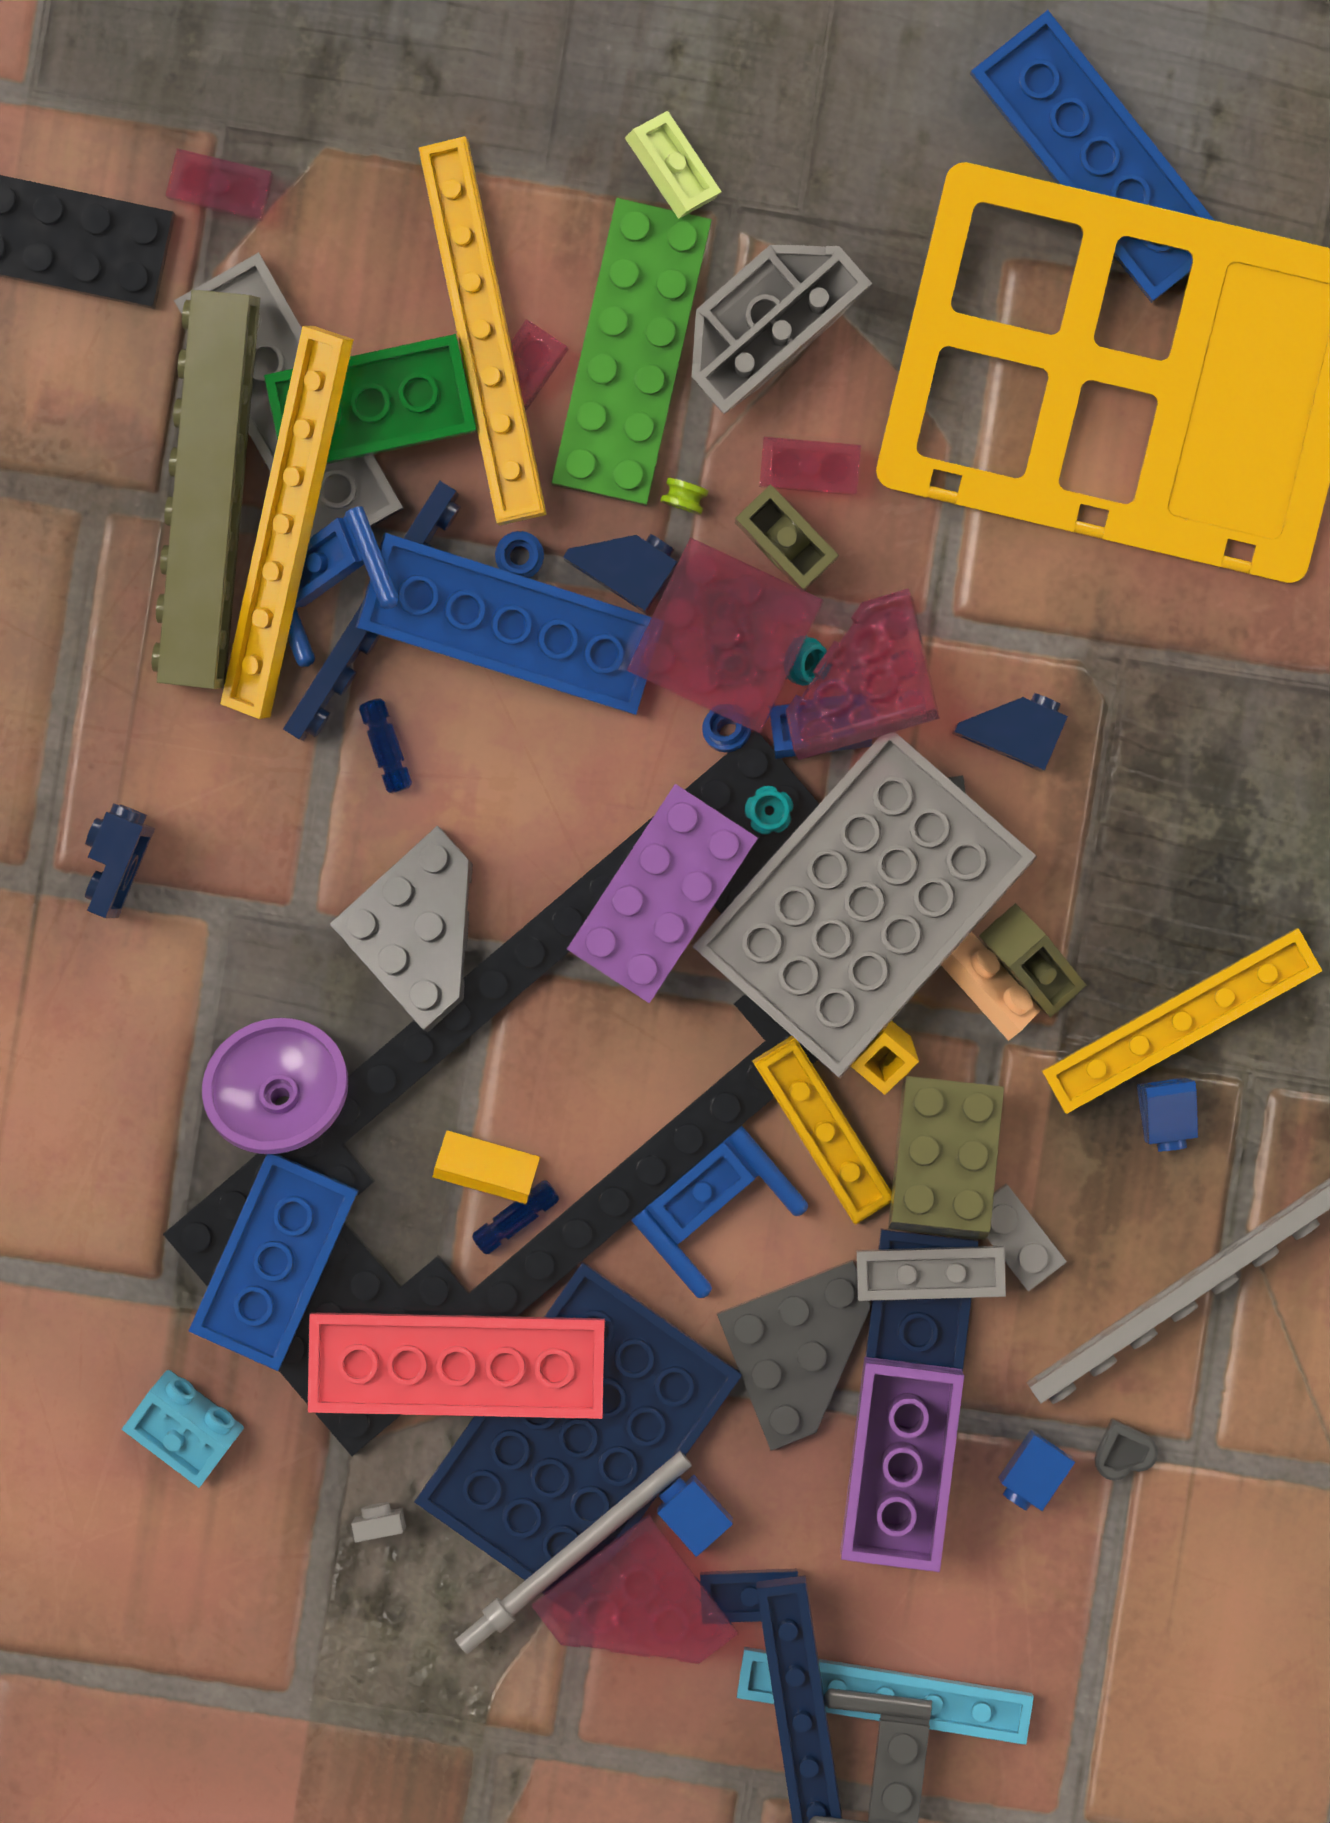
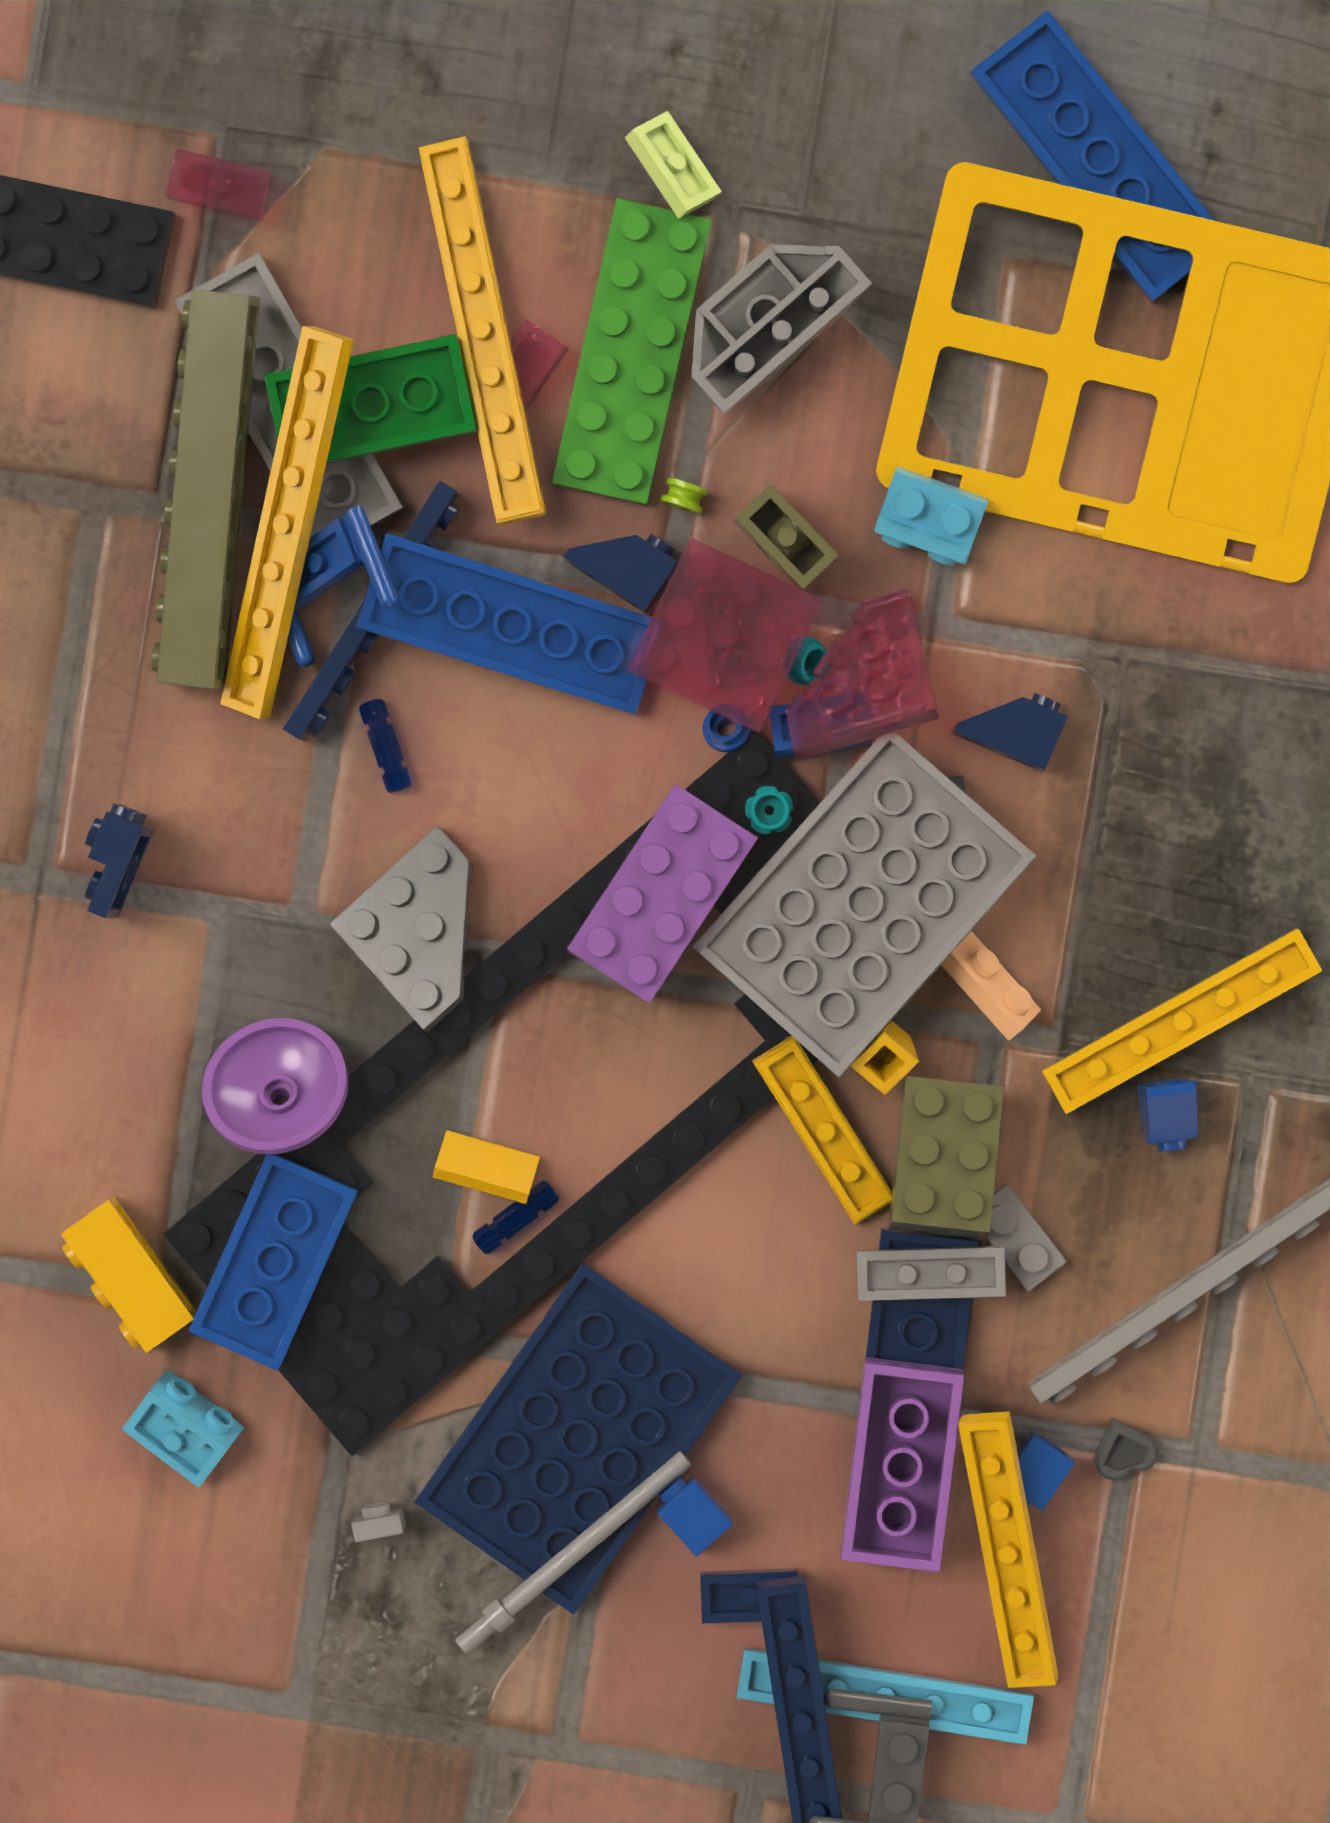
coral plate [308,1312,605,1419] -> none
blue plate [495,531,544,578] -> none
clear pink plate [531,1514,738,1664] -> none
blue plate [631,1126,808,1298] -> none
dark grey plate [717,1260,871,1451] -> none
clear pink plate [759,437,861,496] -> none
olive slope [979,903,1087,1018] -> none
none -> yellow brick [61,1197,197,1353]
none -> medium azure bracket [874,466,989,565]
none -> yellow plate [958,1411,1059,1688]

